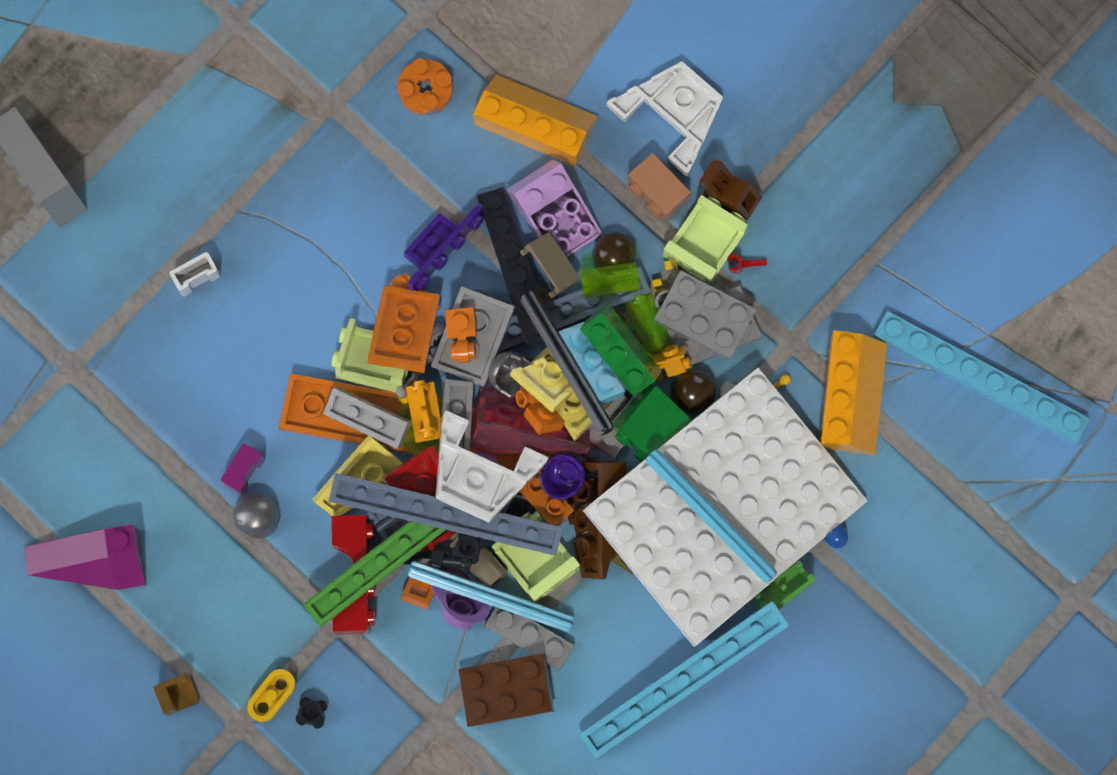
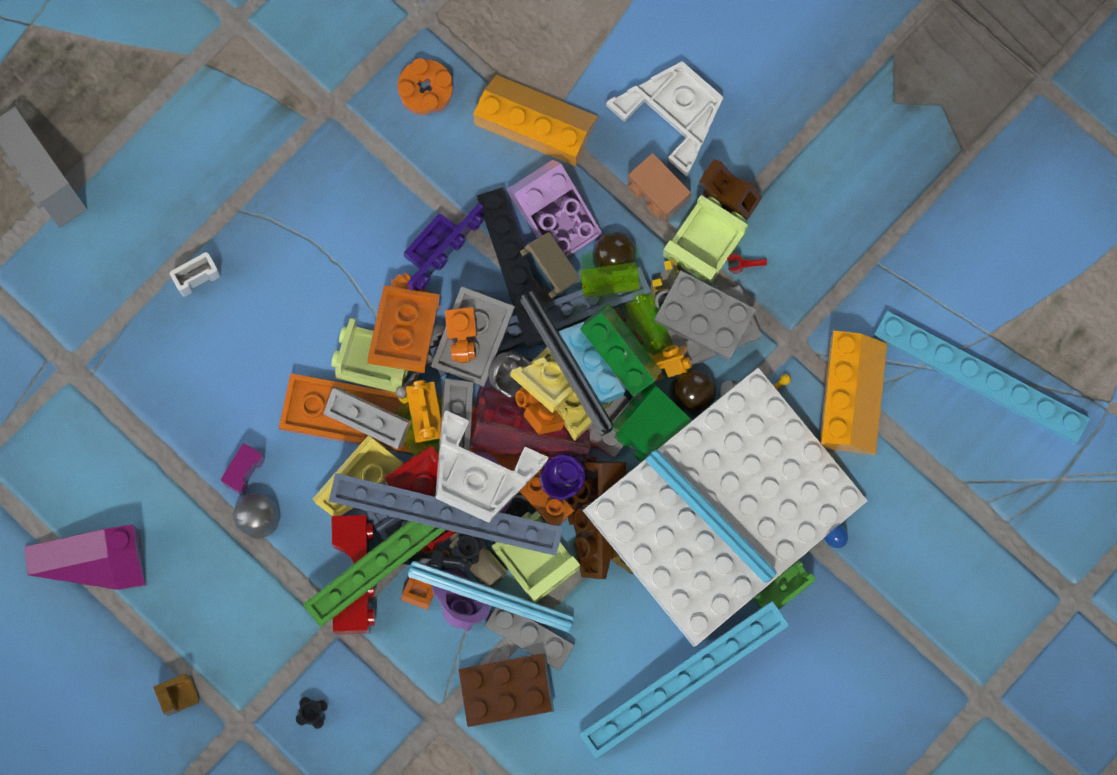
yellow plate [247,669,296,723] -> none

